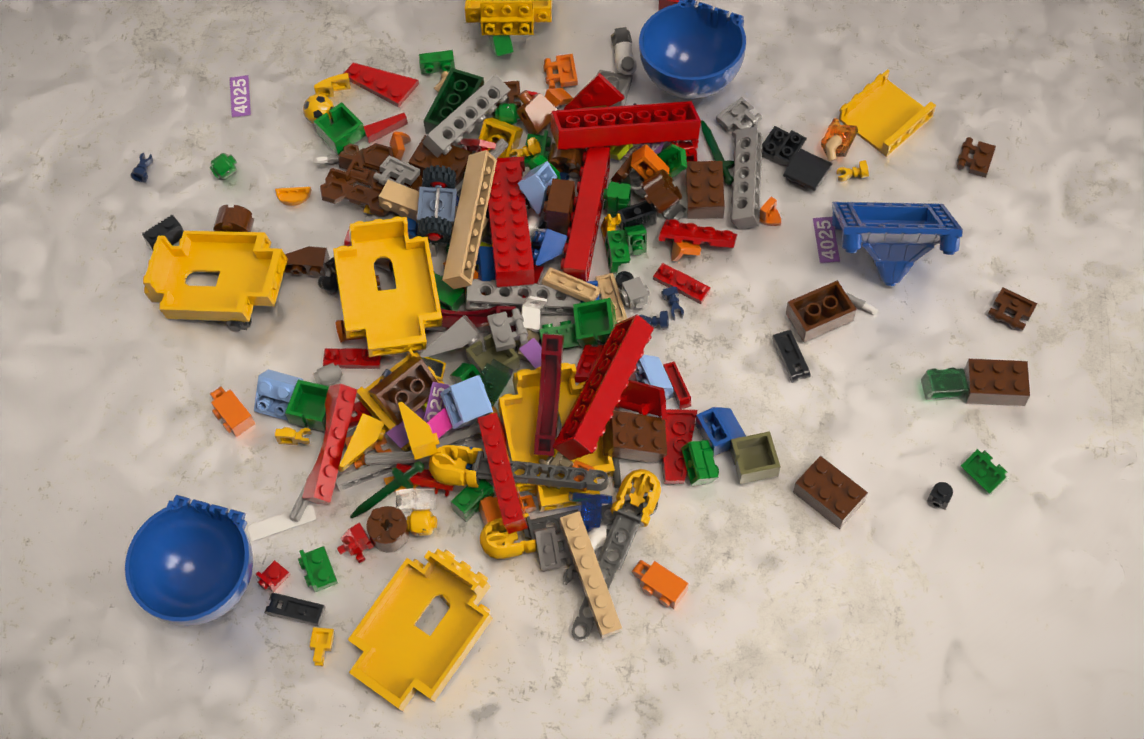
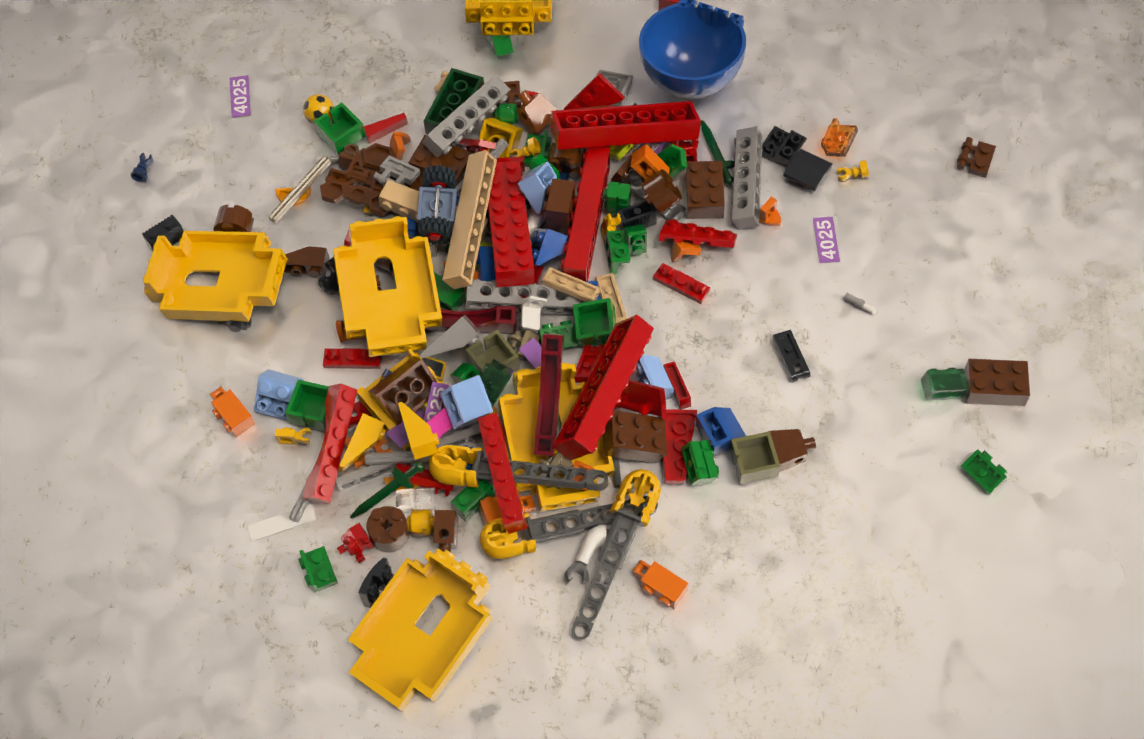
blue windscreen [125,495,253,626] -> none
green head [209,153,237,179] -> none
red bracket [256,560,290,593] -> none
black plate [264,593,326,627] -> none
yellow plate [309,627,335,666] -> none
light grey brick [313,363,343,386] -> none
yellow slope [314,73,351,97] -> none
red wing [343,63,419,107] -> none
green bracket [419,50,455,75] -> none
light grey plate [487,308,528,352] -> none
light grey plate [534,526,574,571] -> none
orange plate [543,54,578,89] -> none
orange tile [545,88,573,108] -> none
tan brick [559,511,622,639] -> none
clear blue piece [569,492,613,532] -> none
piece [611,27,637,75] -> none
black tile [615,271,634,290] -> none
light grey brick [619,277,650,310] -> none
dark blue piece [639,311,669,329] -> none
dark blue piece [661,287,684,320] -> none
light grey plate [716,97,762,138] -> none
reddish brown brick [786,280,857,342] -> none
reddish brown brick [793,455,868,529] -> none
tan arm [825,135,842,161] -> none
blue piece [832,202,963,286] -> none
yellow panel [839,69,936,157] -> none
black plate [927,482,953,510] -> none
reddish brown plate [988,287,1038,331] -> none
none -> axle [268,156,331,224]
none -> black slope [358,558,394,608]
none -> reddish brown torso [434,510,459,552]
none -> reddish brown torso [770,429,816,472]

